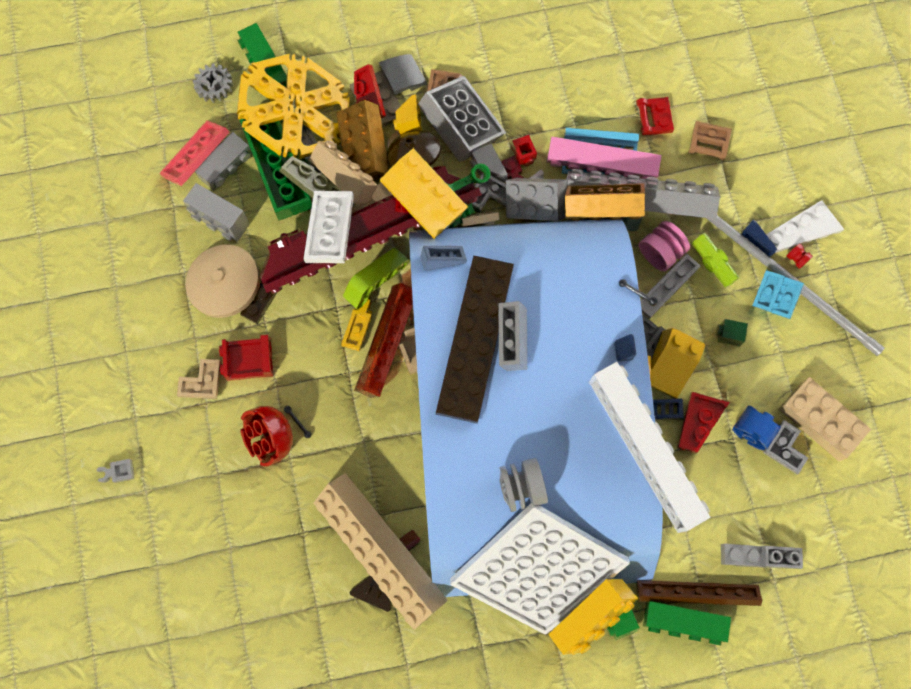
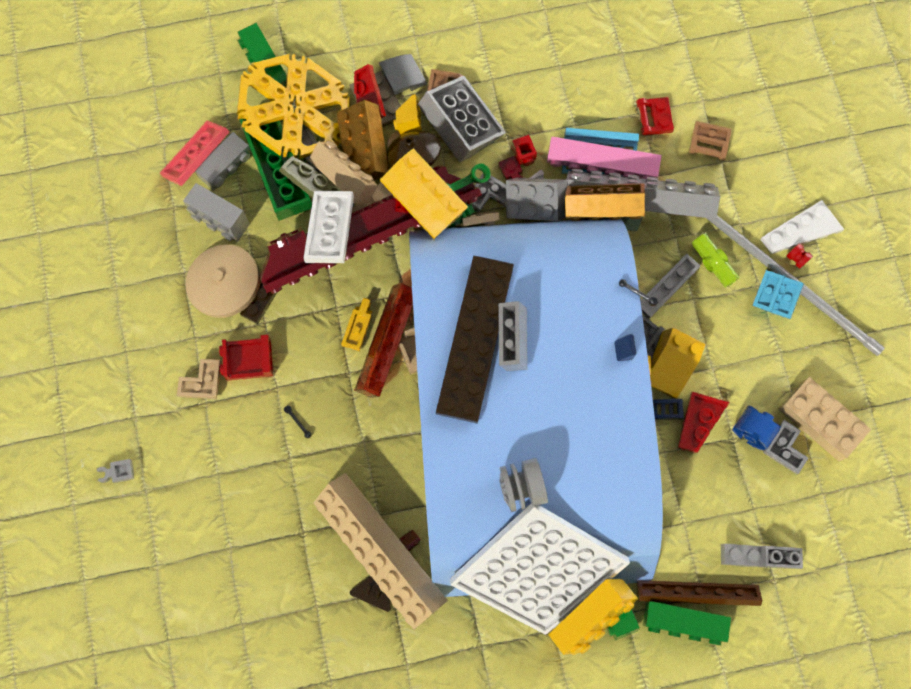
light grey gear [193,63,234,103] -> none
red cylinder [240,406,293,467] -> none
lime beam [343,247,410,310] -> none
sand blue slope [420,246,467,270] -> none
light grey slope [470,144,508,183] -> none
white brick [589,362,711,533] -> none
bright pink wheel [639,221,690,272] -> none
dark green brick [716,319,748,346] -> none
dark blue slope [742,219,777,258] -> none

